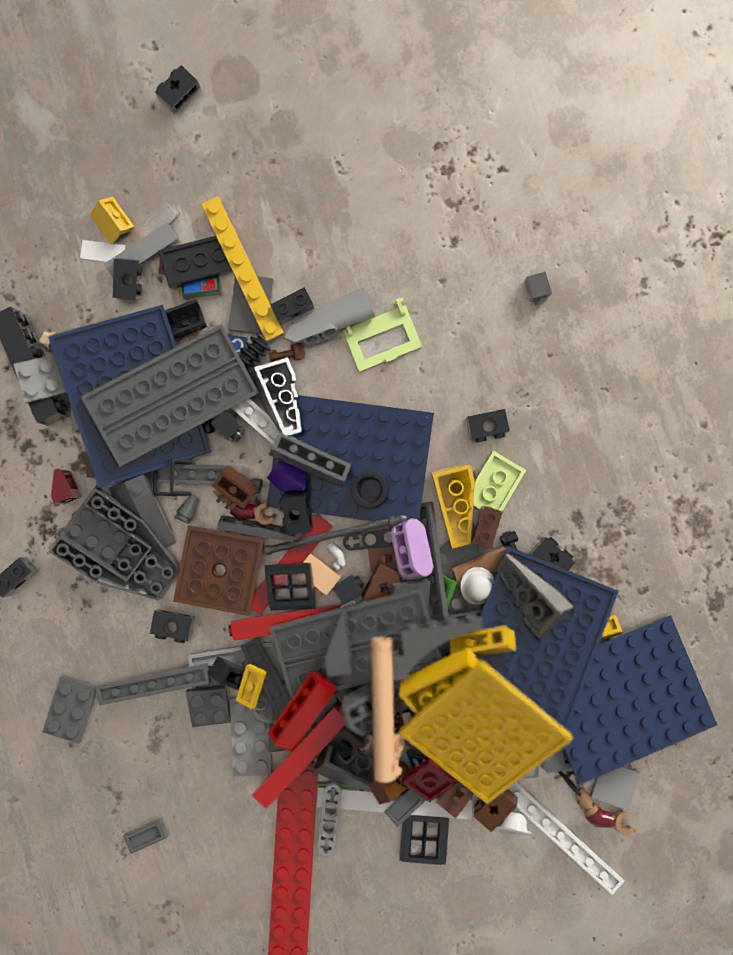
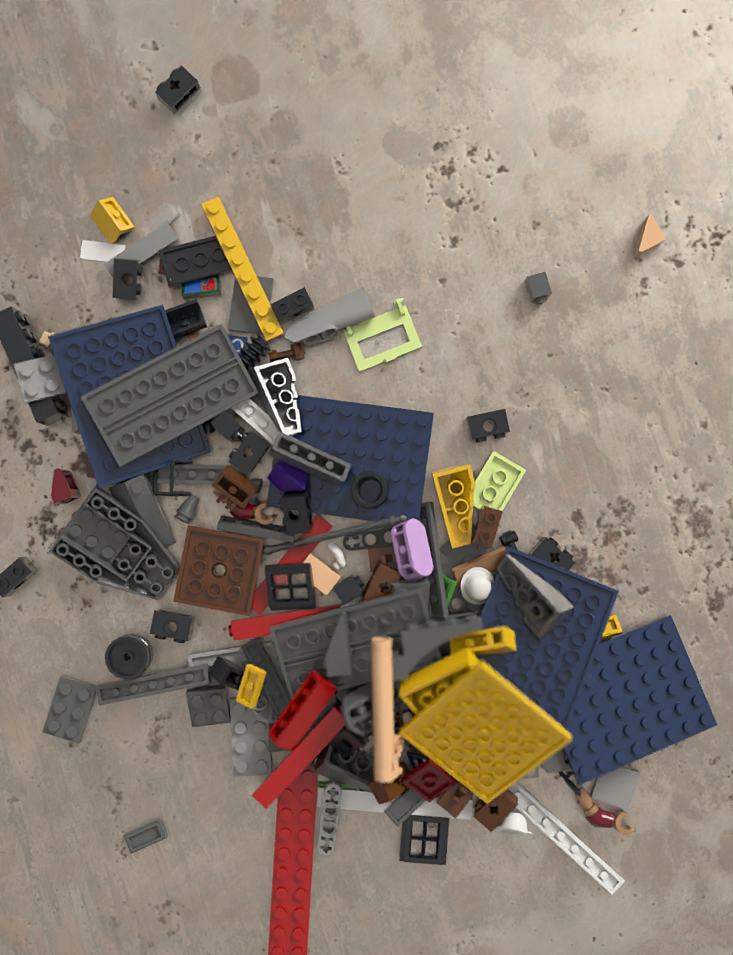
none -> black wheel [105,633,153,679]
none -> black brick [229,431,271,476]
none -> light nougat slope [634,215,666,257]

